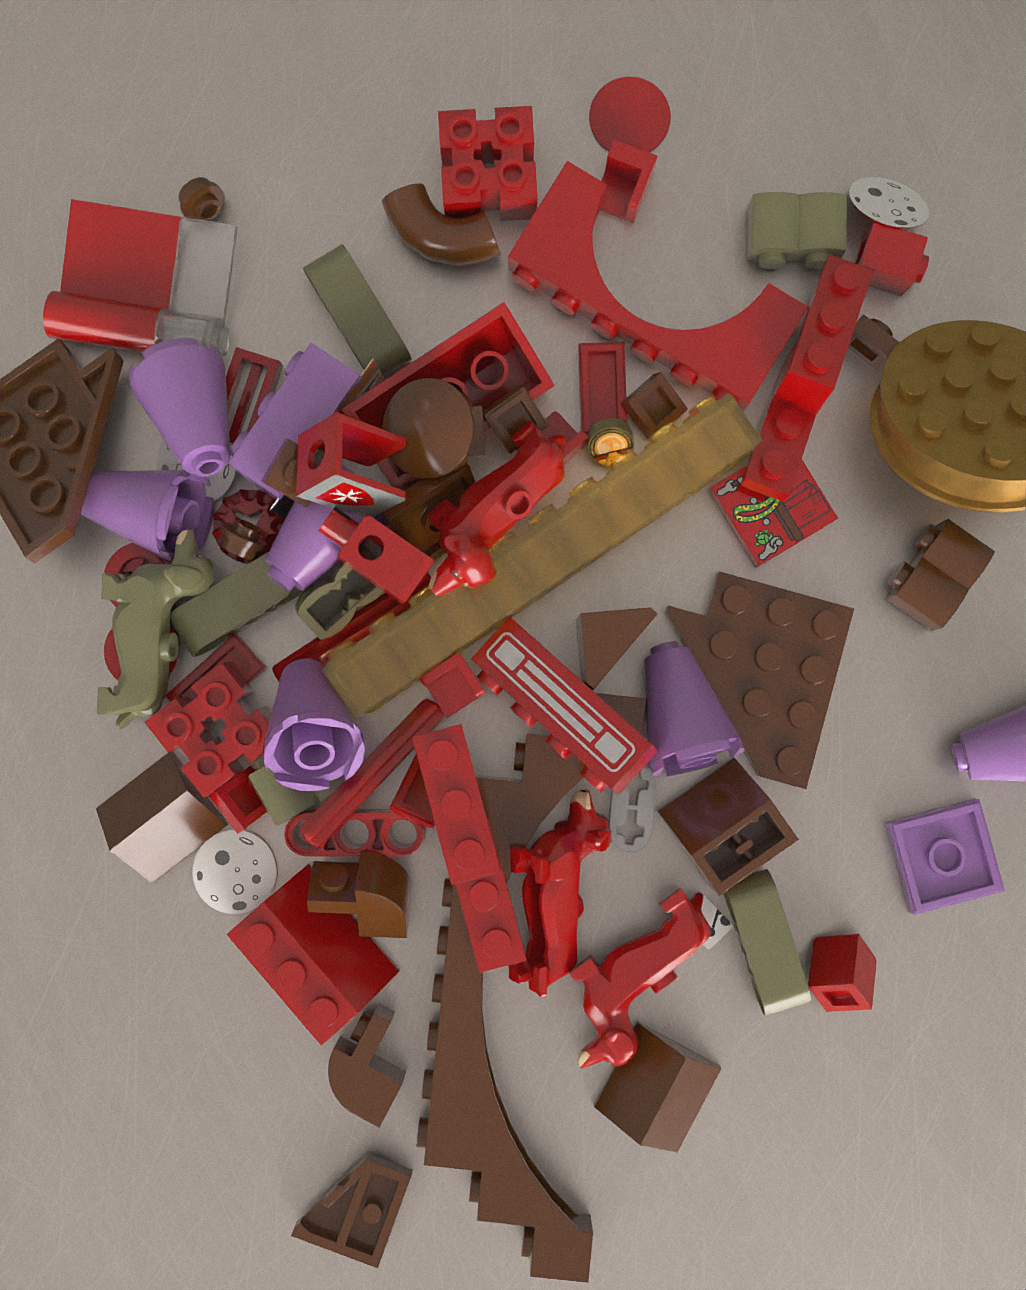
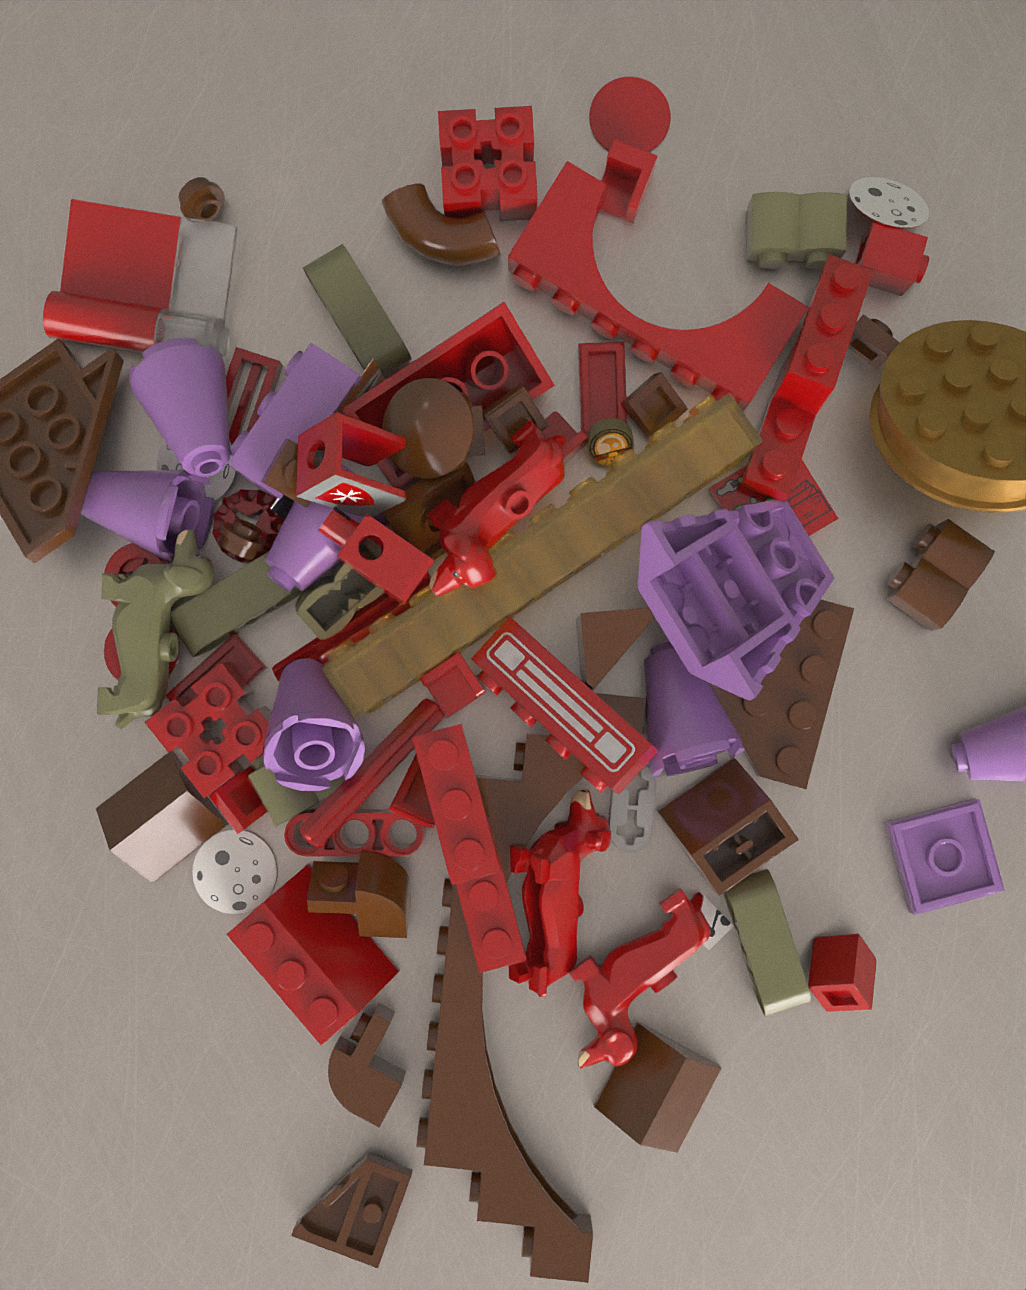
none -> medium lavender wedge [638,500,835,701]

